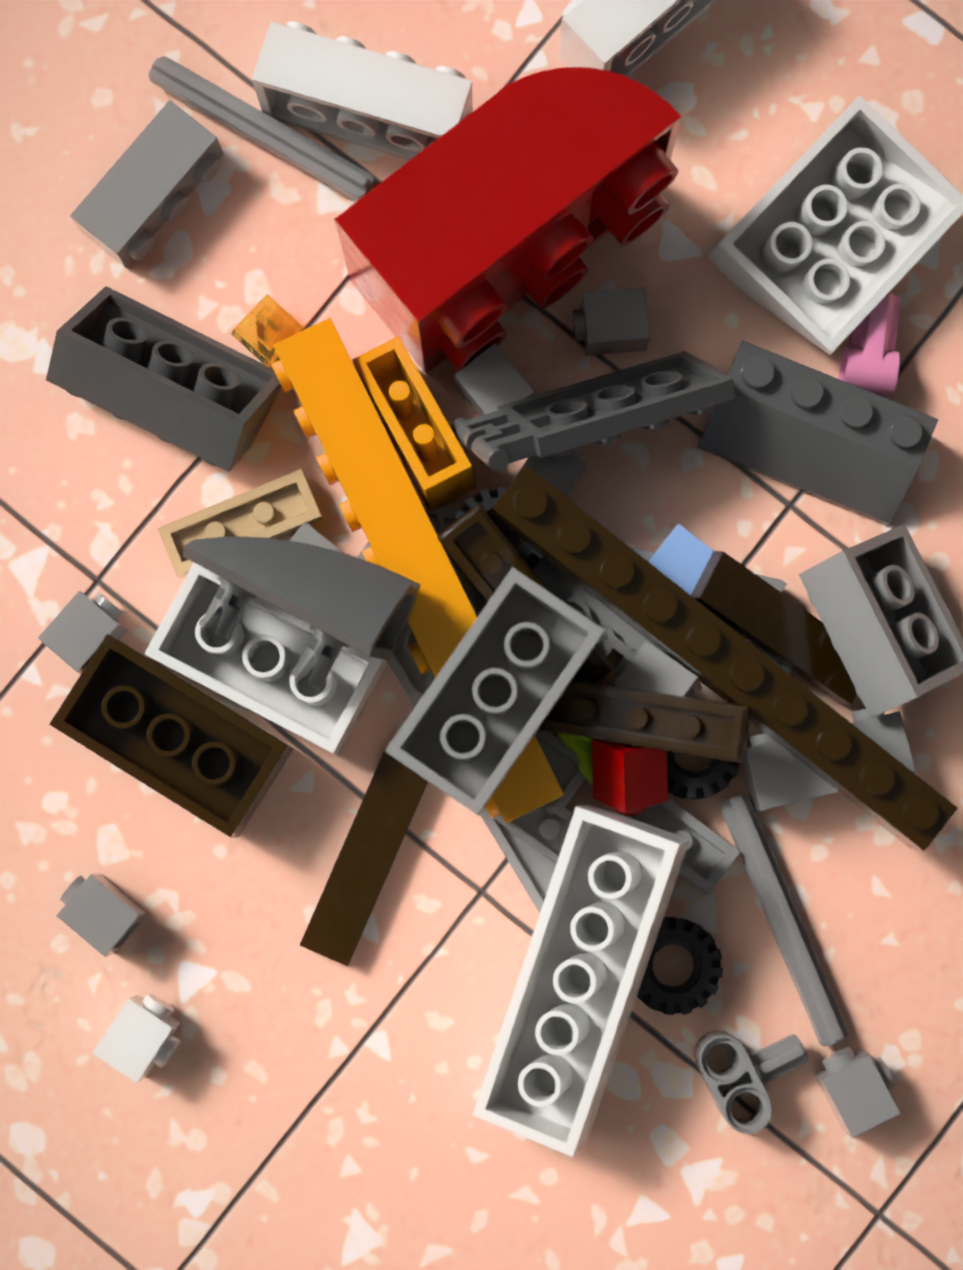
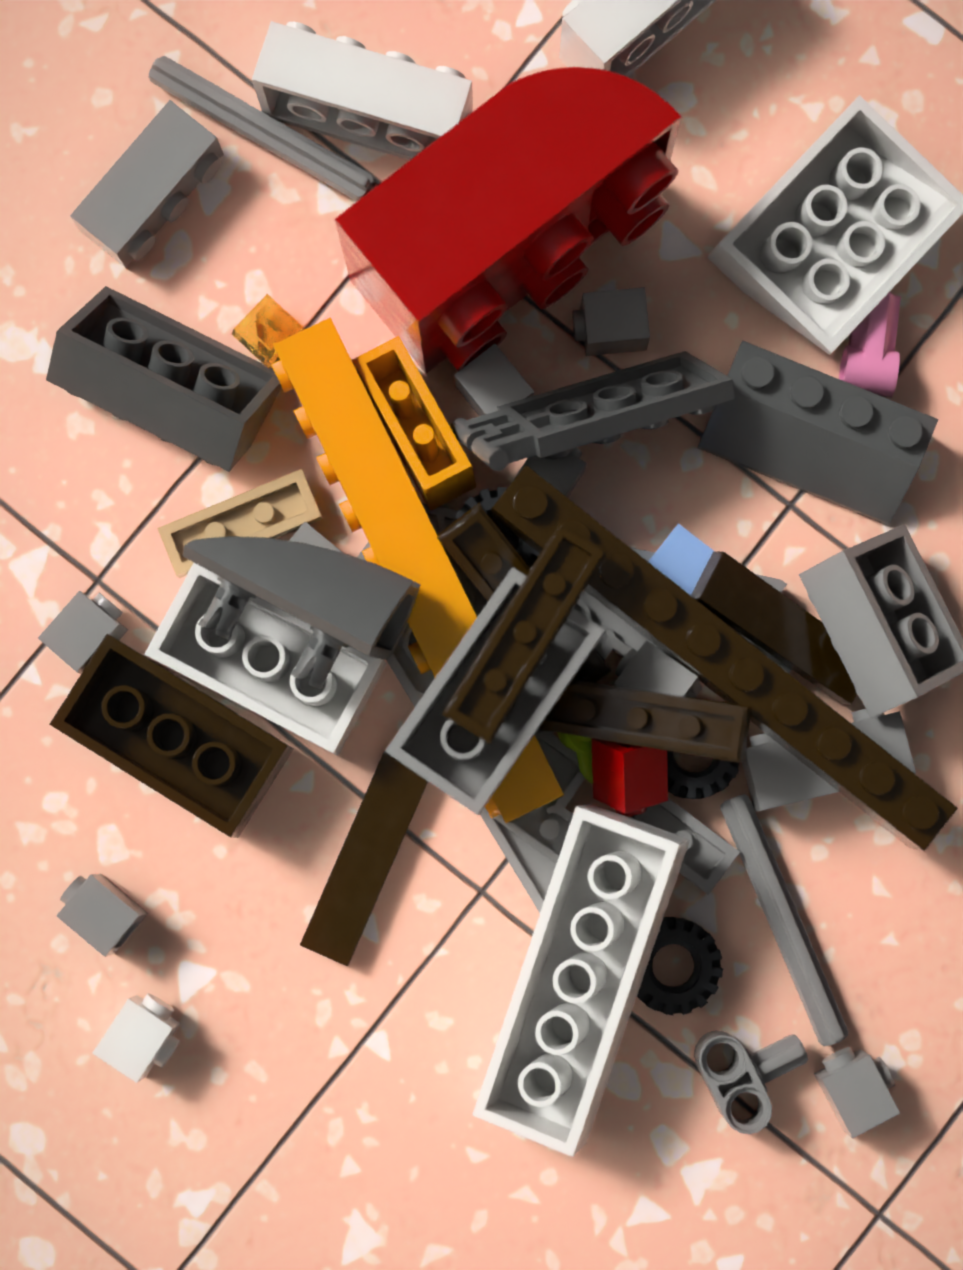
none -> dark brown tile [442,522,608,744]

